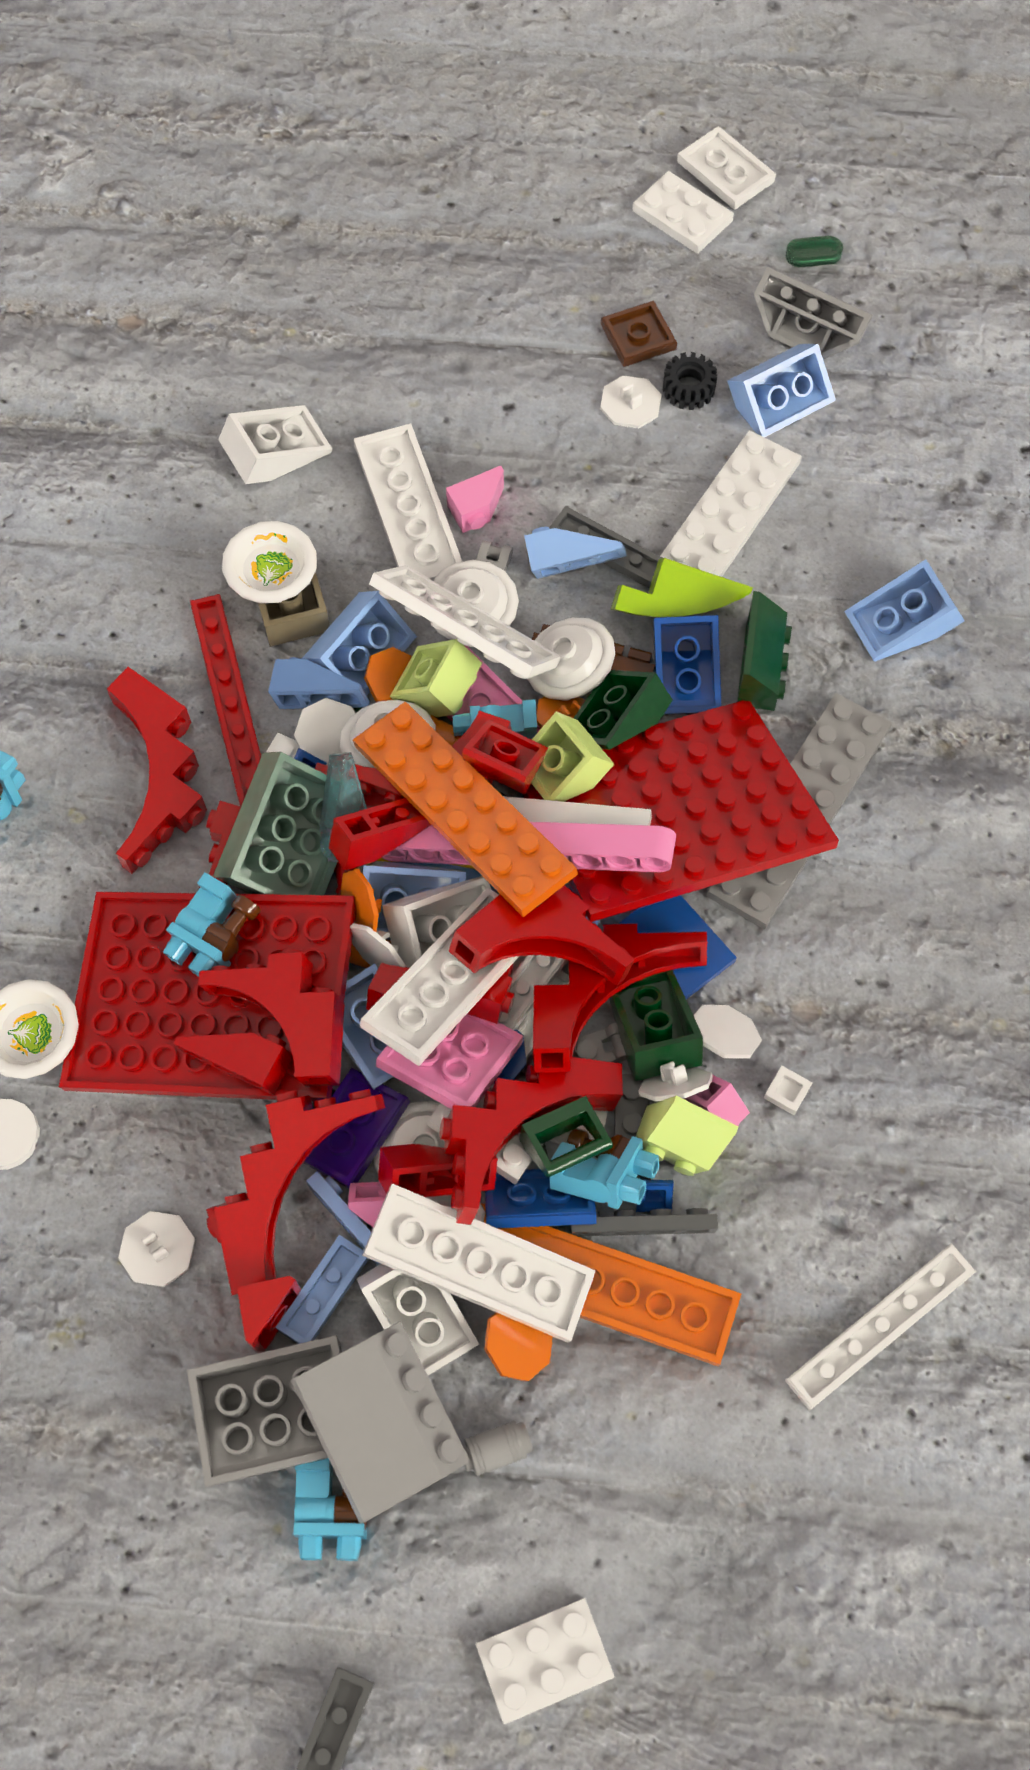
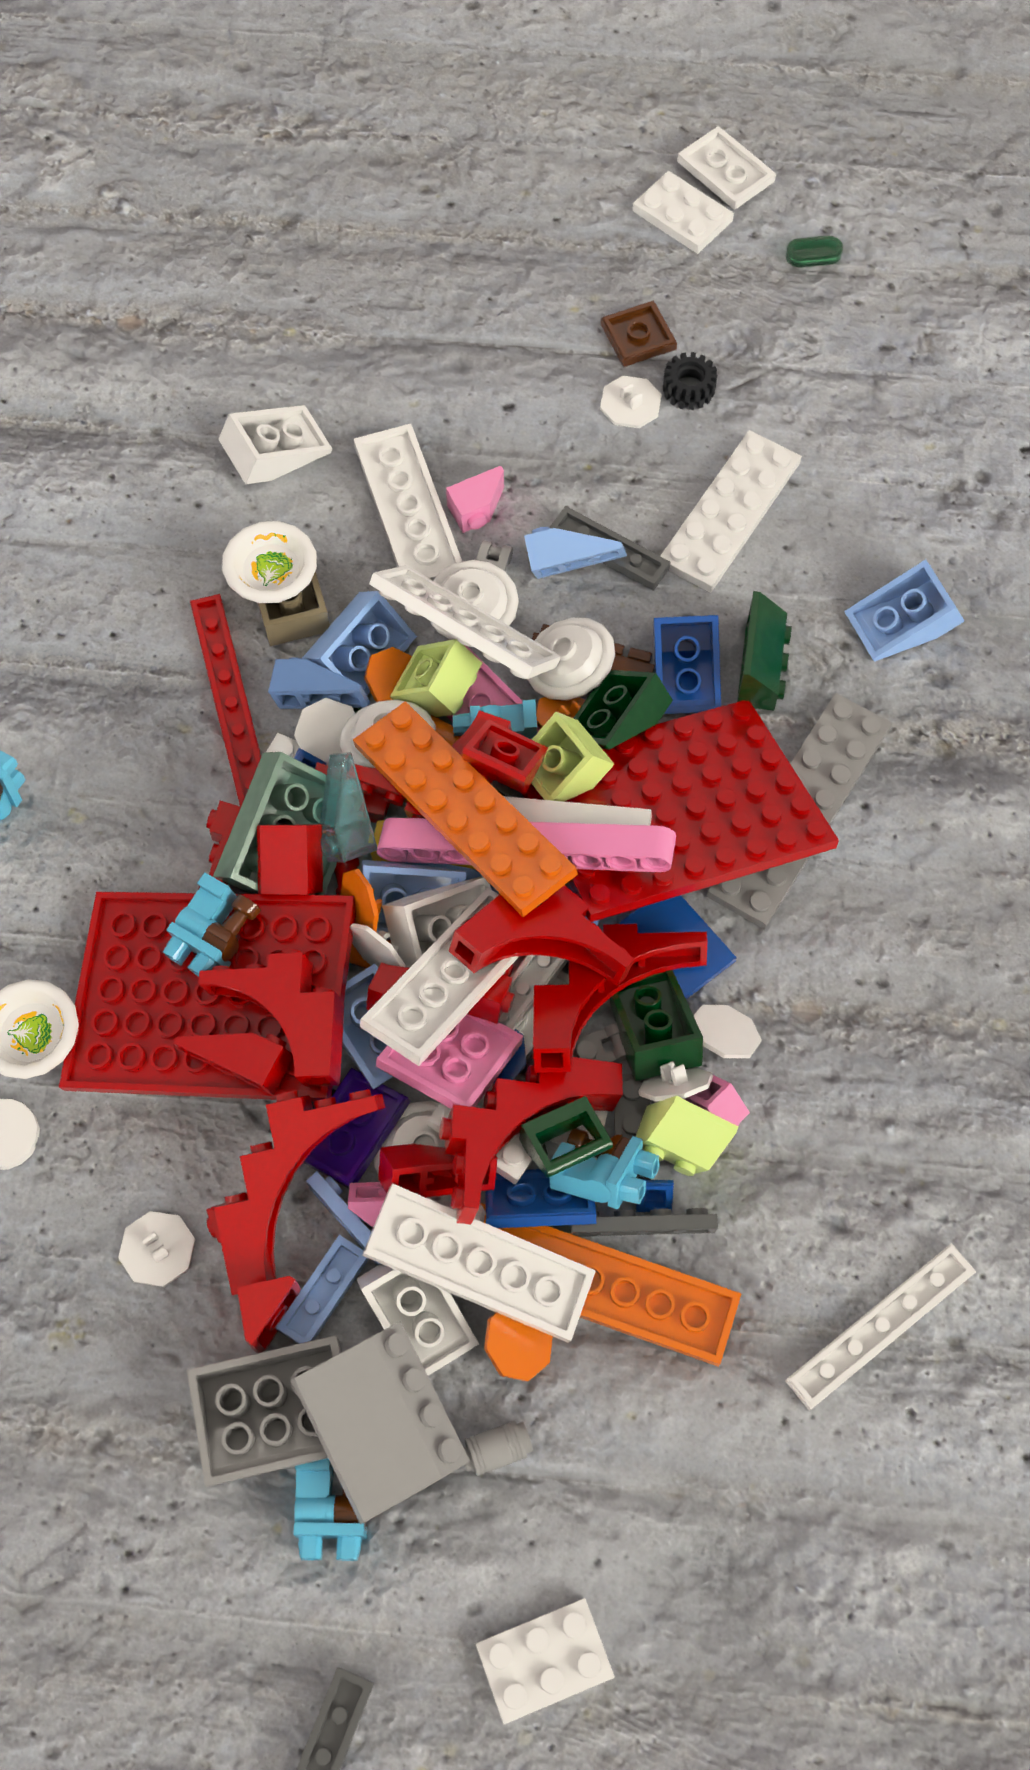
red arch [107,667,207,874] -> none
red slope [329,798,431,871] -> none
lime slope [610,558,753,617] -> none
light blue slope [727,344,836,437] -> none
light grey wedge [754,267,873,359] -> none
white plate [764,1065,812,1116] -> none
none -> red slope [257,824,323,895]

